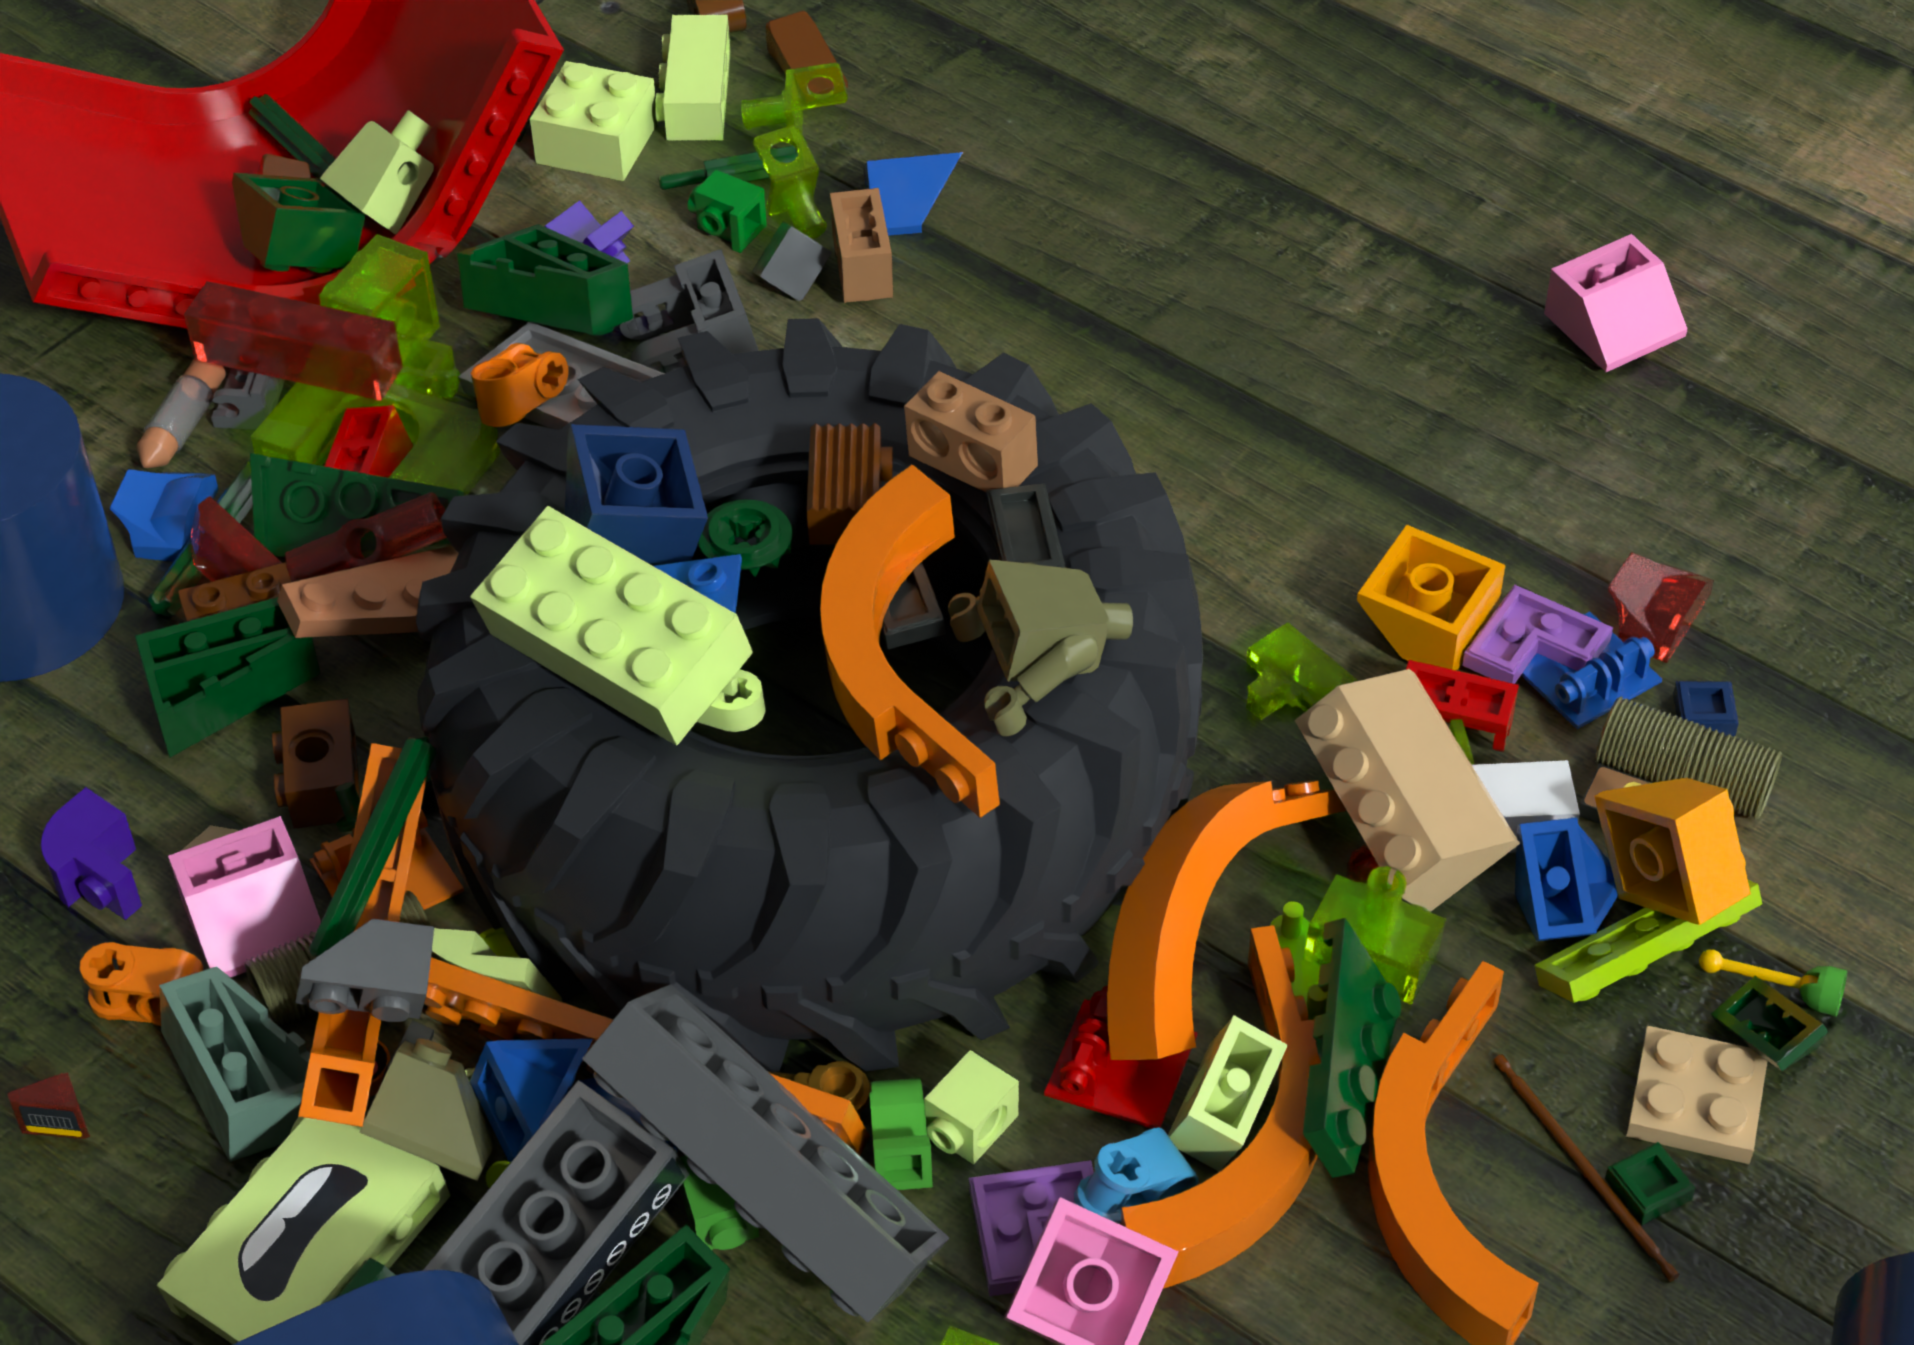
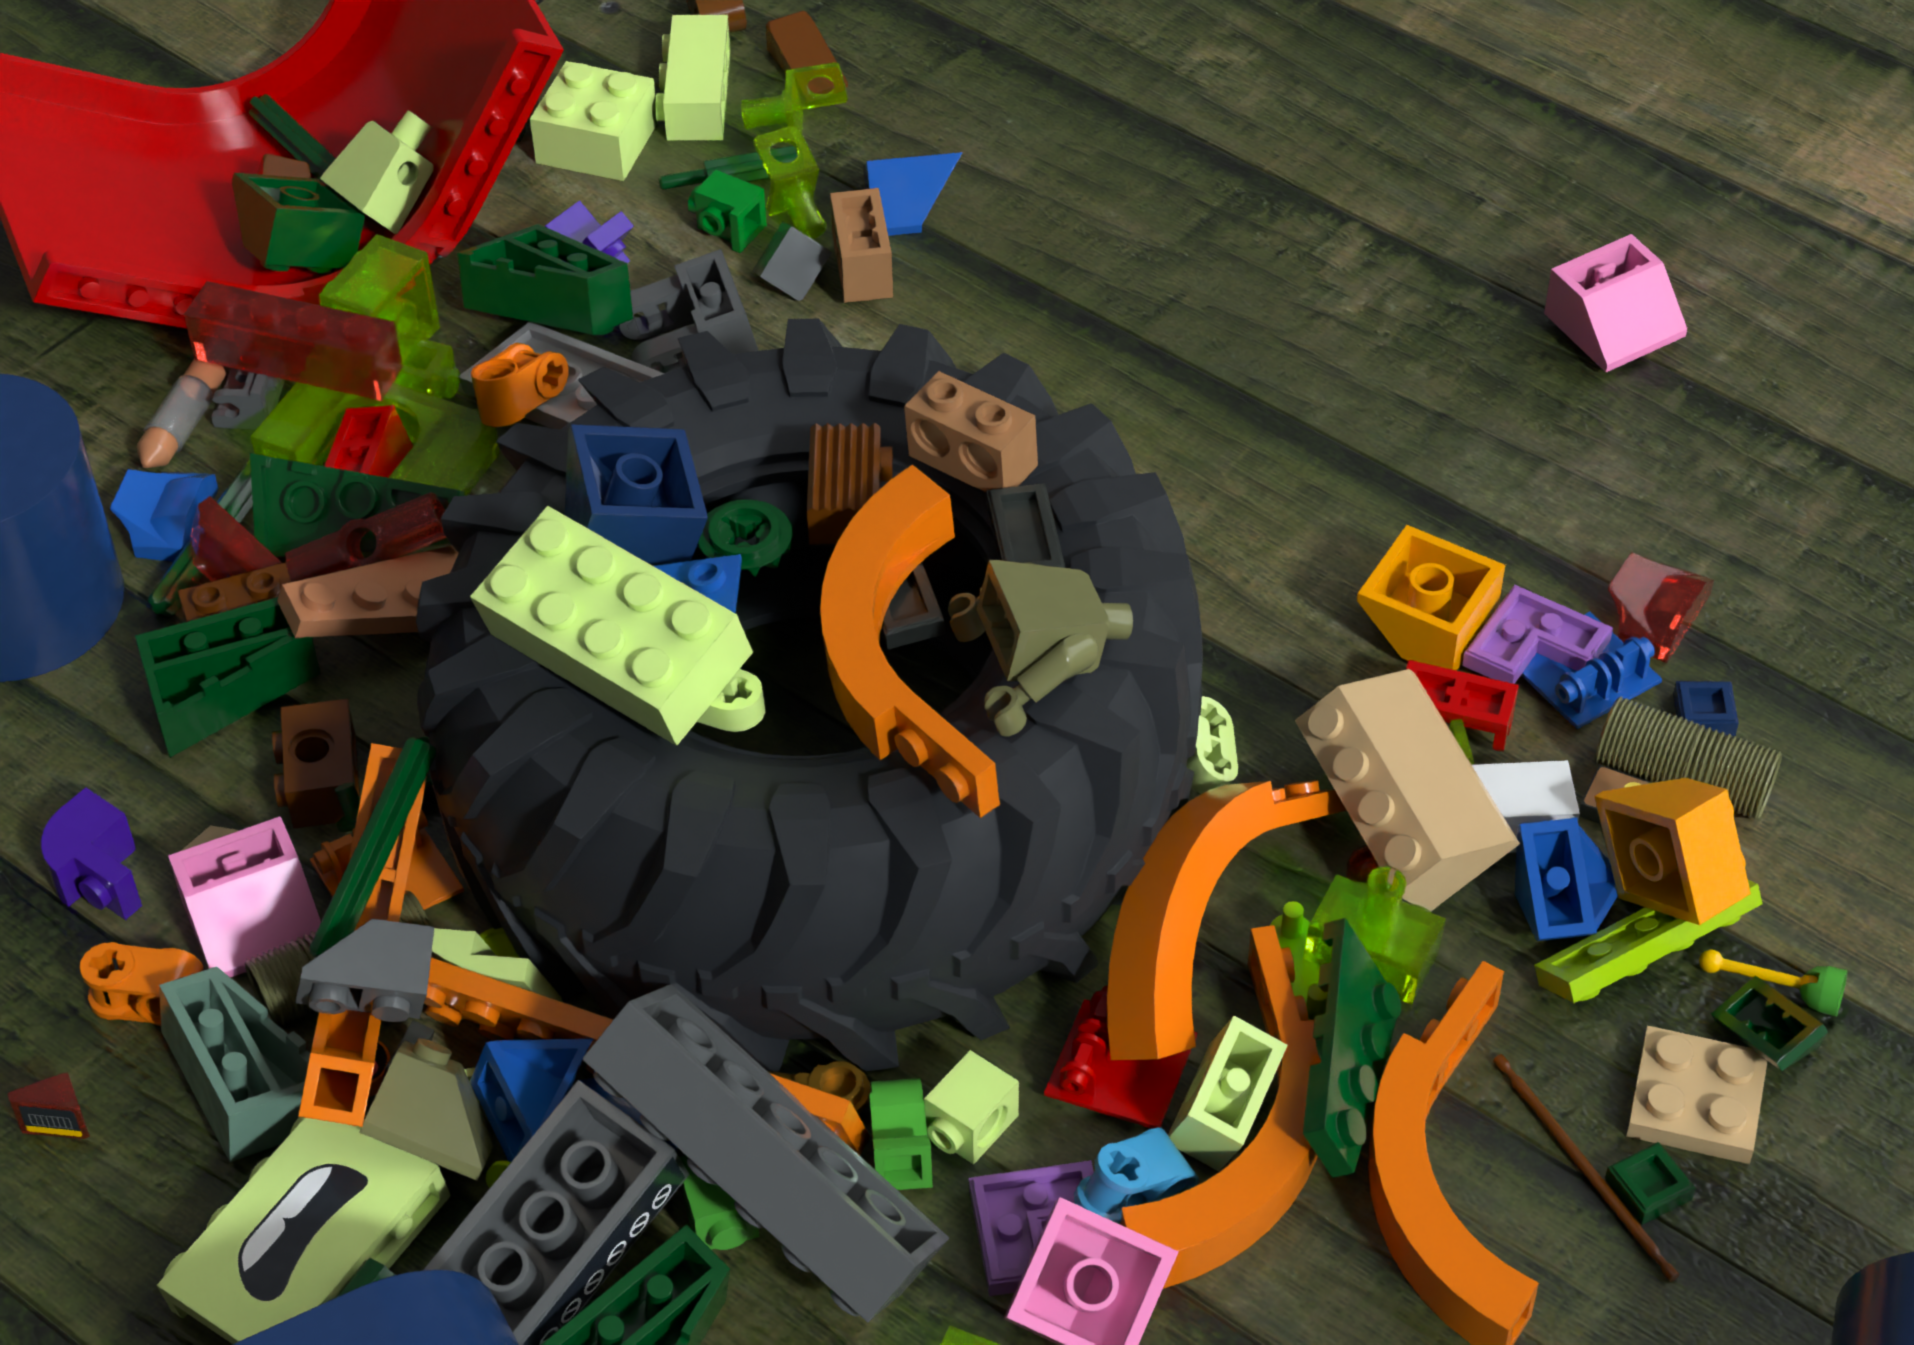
clear neon green hinge [1246,622,1358,720] -> none
none -> yellowish green beam [1186,696,1238,794]

